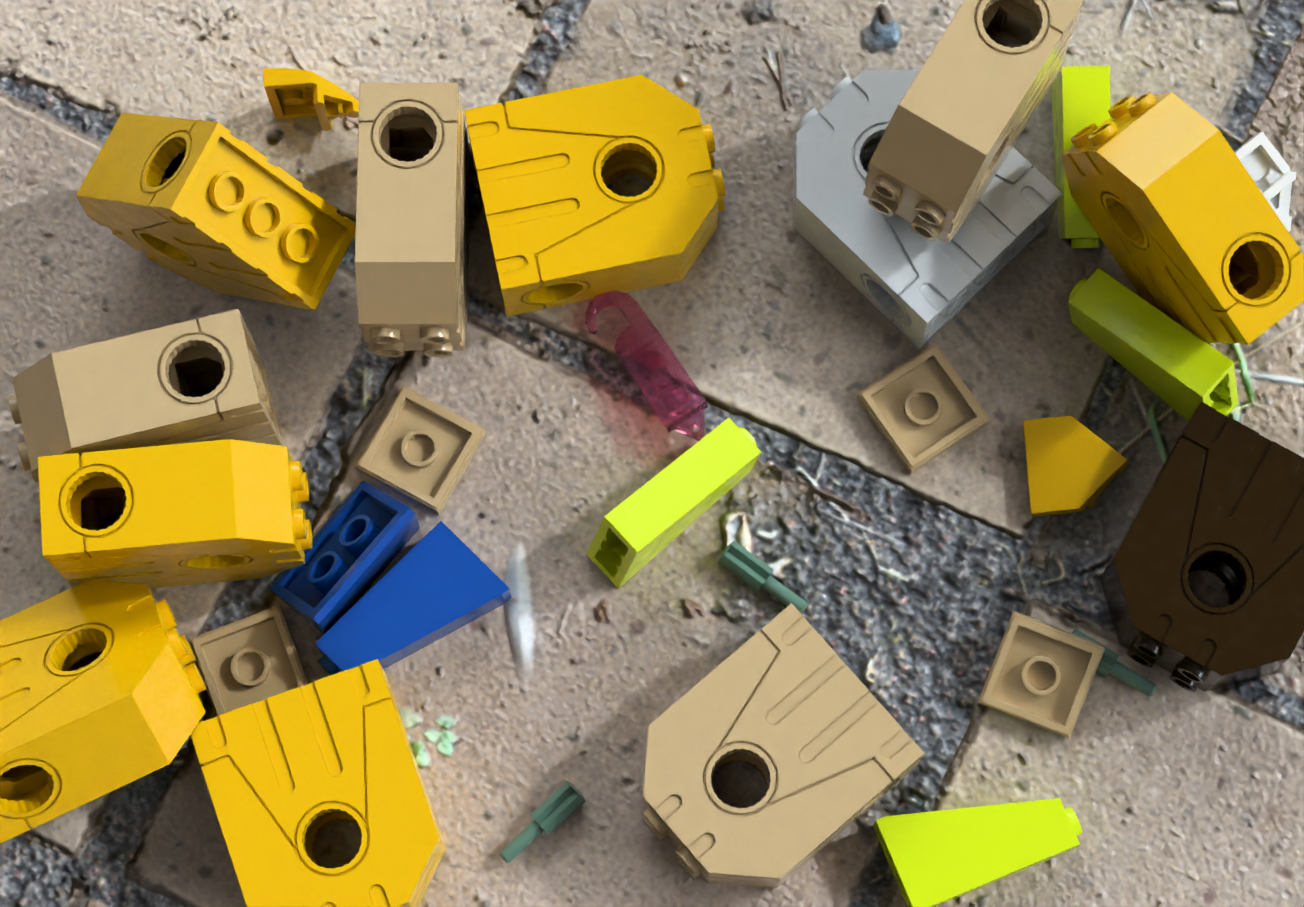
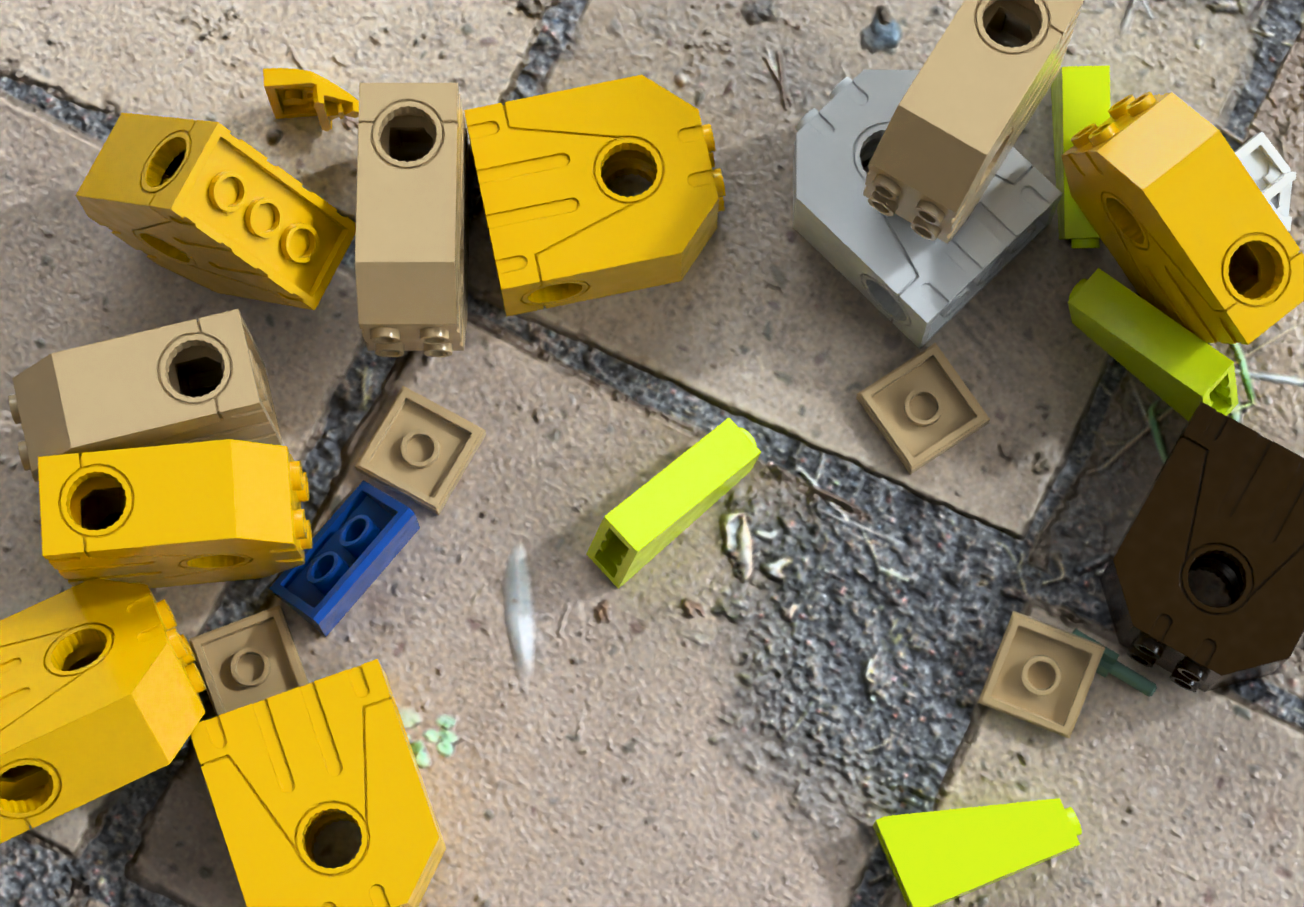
blue slope [315,521,512,675] -> none
sand green axle [500,780,586,863] -> none
clear pink plate [585,290,709,441] -> none
tan piece [642,603,924,888] -> none
sand green axle [718,540,808,614] -> none
yellow slope [1023,415,1130,517] -> none

